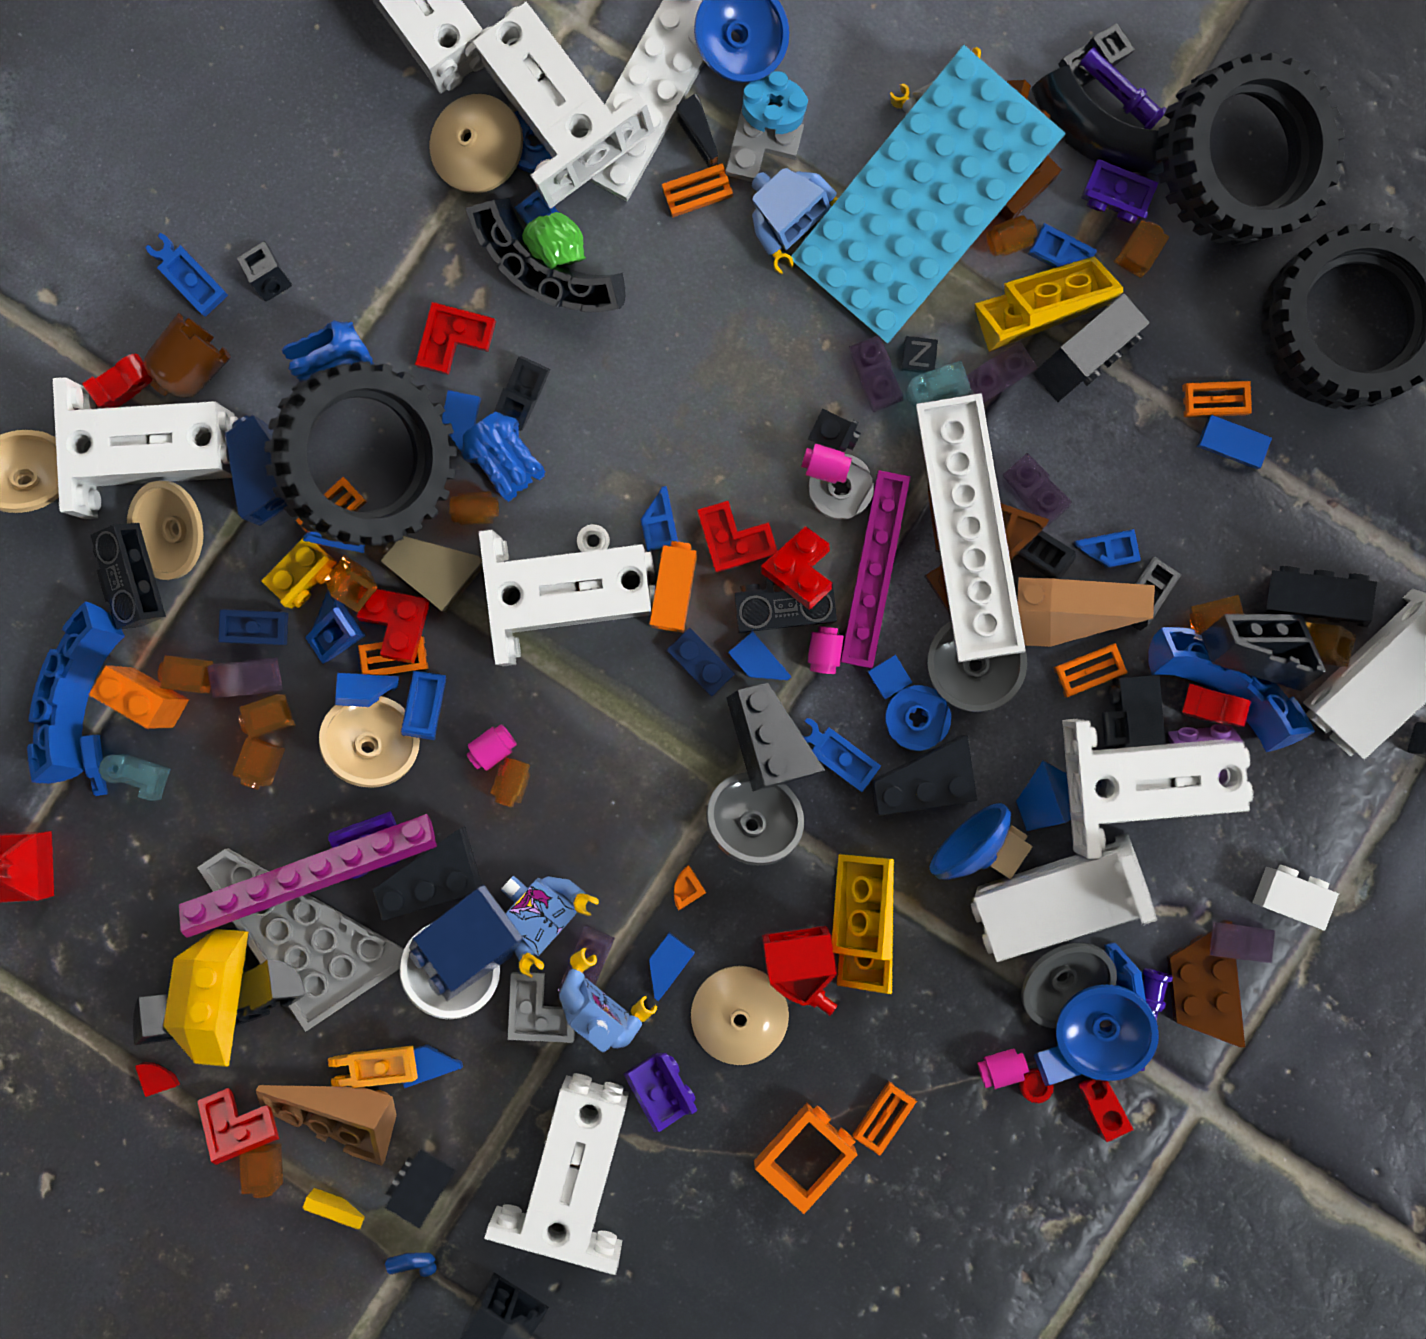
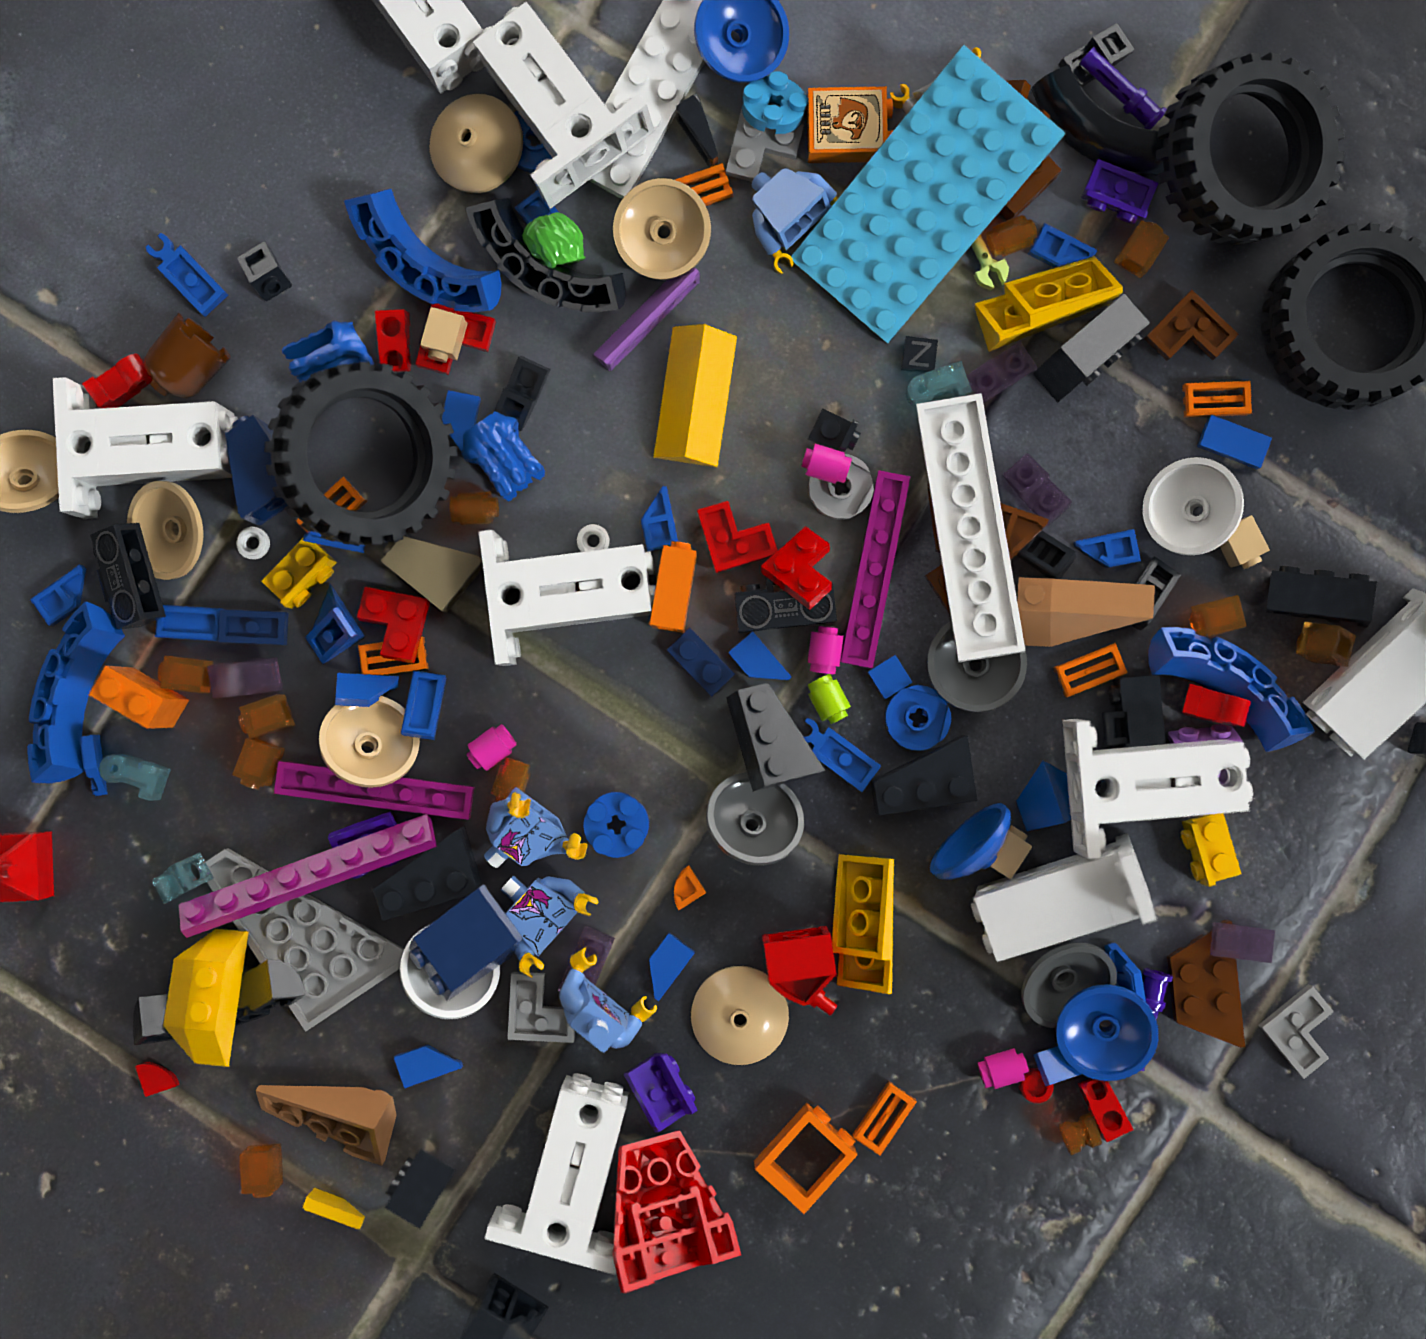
plate [197,1088,279,1165] -> none
clear orange brick [325,555,378,613] -> none
light orange hinge [328,1046,418,1088] -> none
blue arm [385,1253,437,1277] -> none
clear purple slope [849,335,903,412] -> none
black wedge [1201,614,1326,691] -> none
white brick [1253,864,1339,931] -> none
none -> blue tile [30,565,86,626]
none -> clear light blue leg [152,852,214,904]
none -> blue tile [155,605,225,641]
none -> white plate [236,527,270,559]
none -> magenta plate [274,761,475,820]
none -> blue brick [344,189,501,312]
none -> red leg [375,309,411,372]
none -> tan brick [420,307,468,363]
none -> medium blue torso [484,787,588,868]
none -> blue plate [584,792,649,858]
none -> medium lavender slope [594,268,700,371]
none -> tan dish [613,178,711,280]
none -> red wedge [613,1130,741,1293]
none -> yellow slope [654,324,737,467]
none -> brick [807,86,893,163]
none -> lime brick [807,674,851,724]
none -> yellowish green bar [971,235,1009,291]
none -> clear orange wheel [1058,1113,1102,1156]
none -> white dish [1143,457,1244,555]
none -> reddish brown plate [1144,290,1239,361]
none -> yellow bracket [1181,813,1242,887]
none -> tan brick [1220,515,1270,569]
none -> light grey plate [1258,984,1334,1079]

